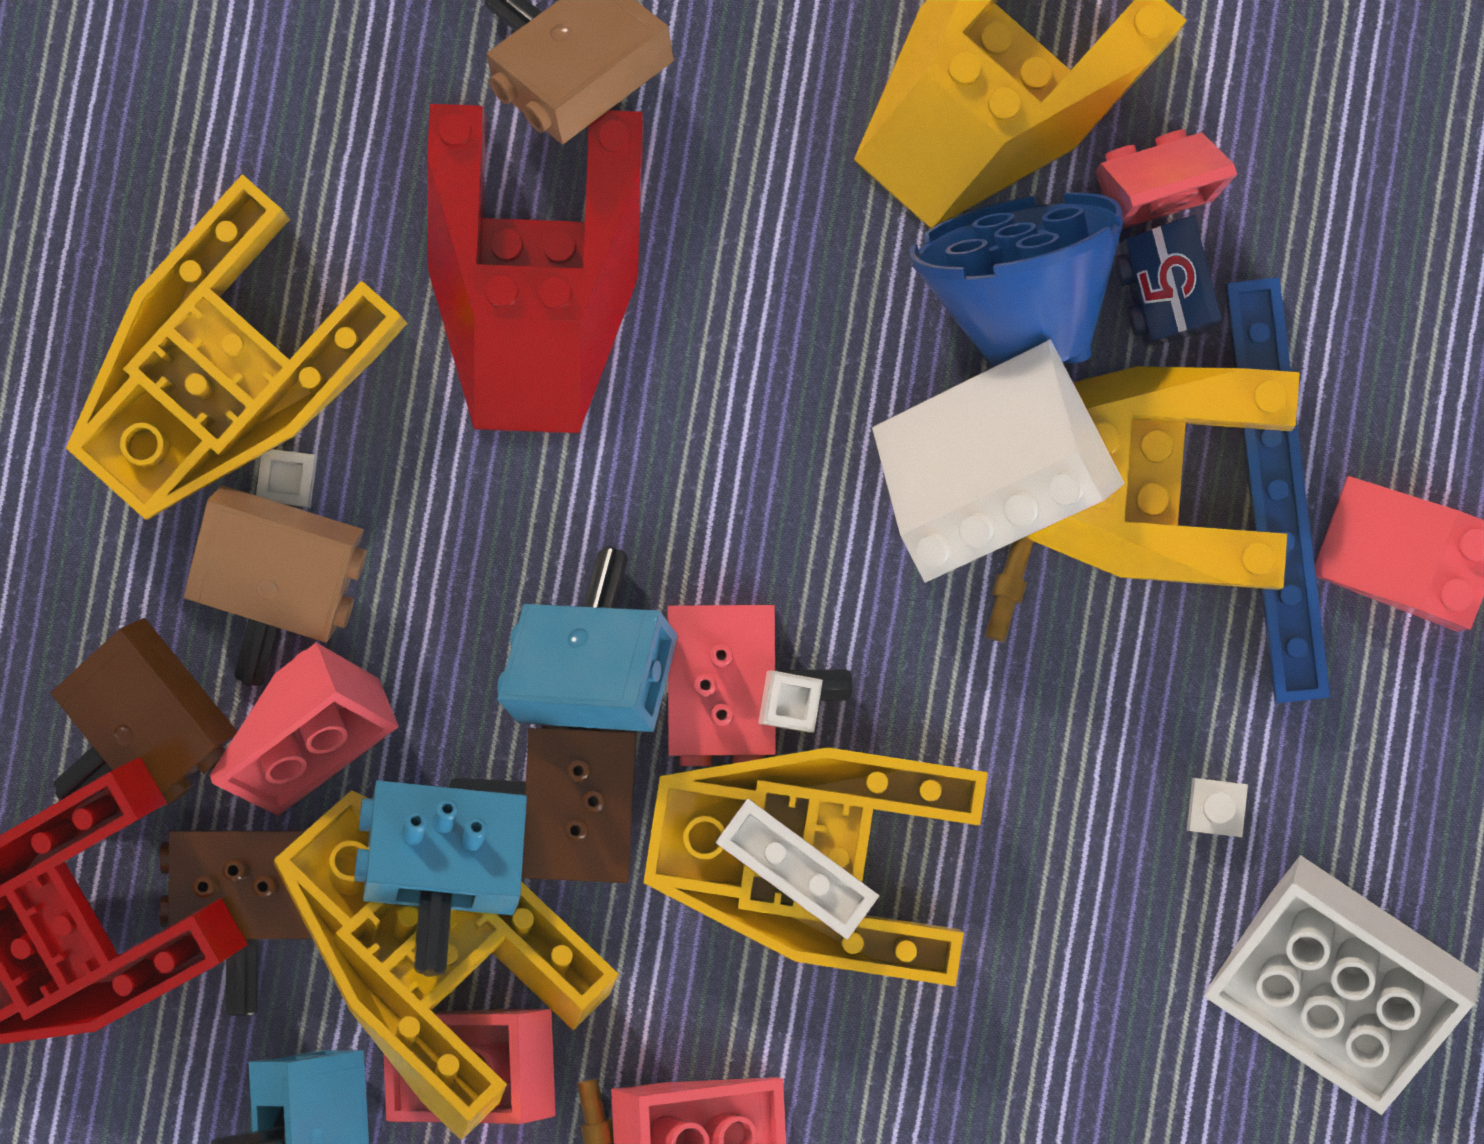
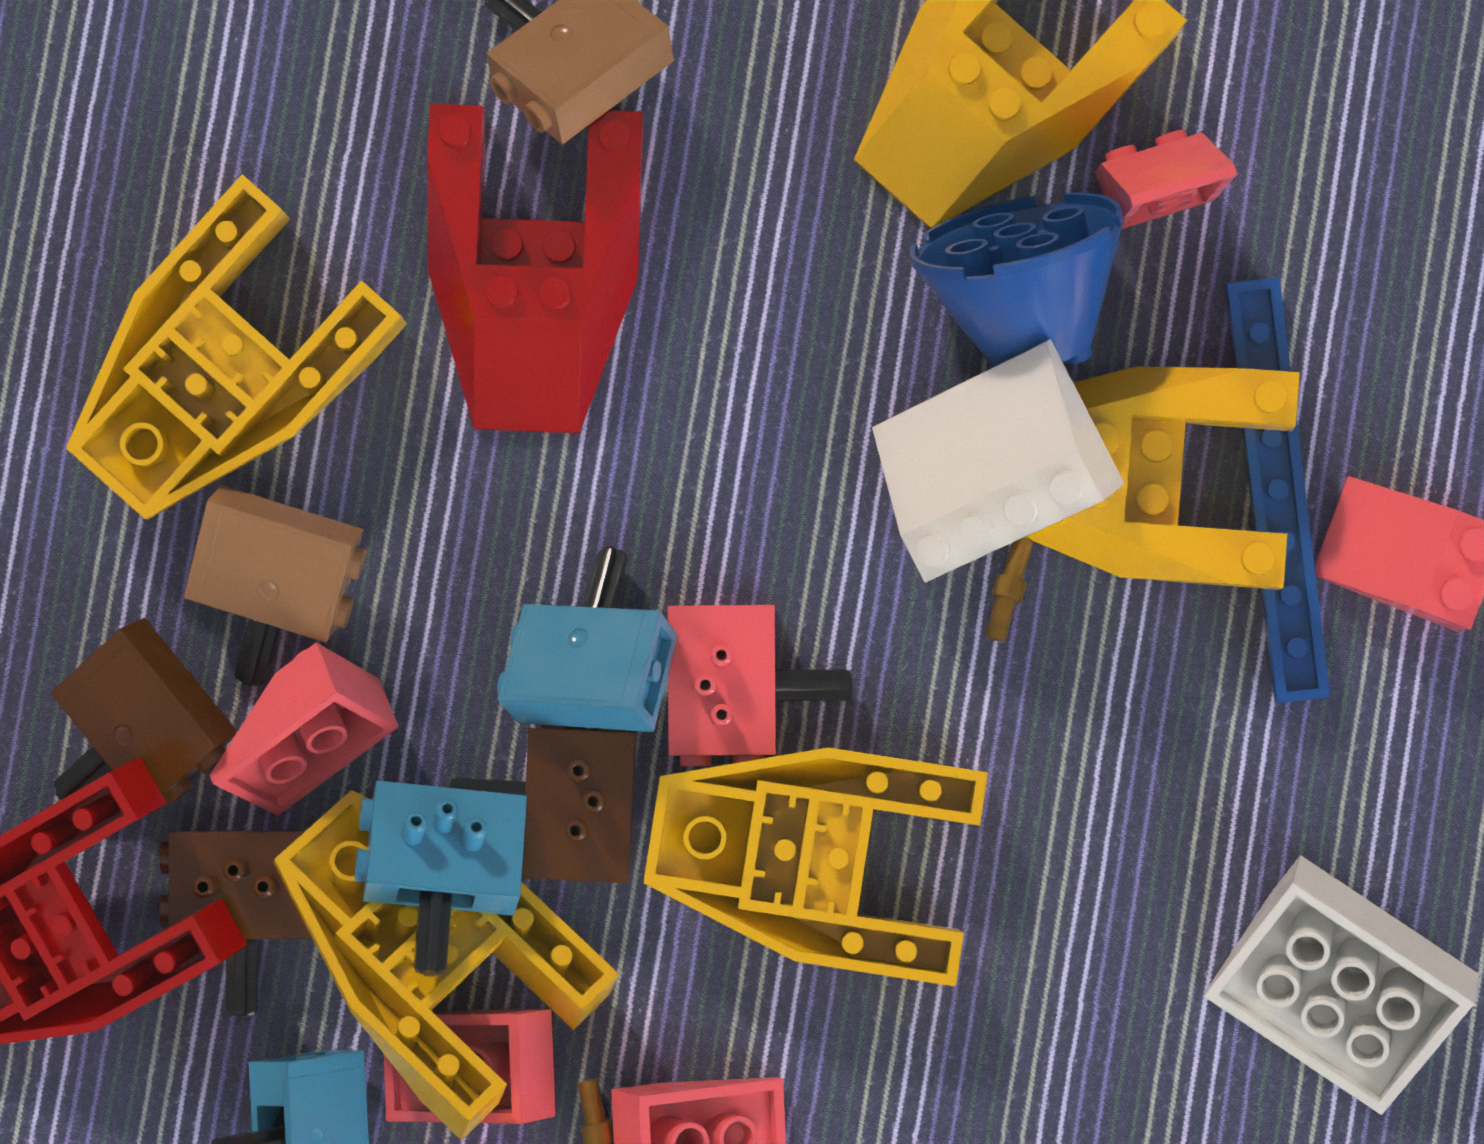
white plate [256,449,317,508] -> none
white plate [715,798,879,940] -> none
white tile [758,670,823,733] -> none
dark blue slope [1114,215,1221,348] -> none
white plate [1187,778,1248,837] -> none

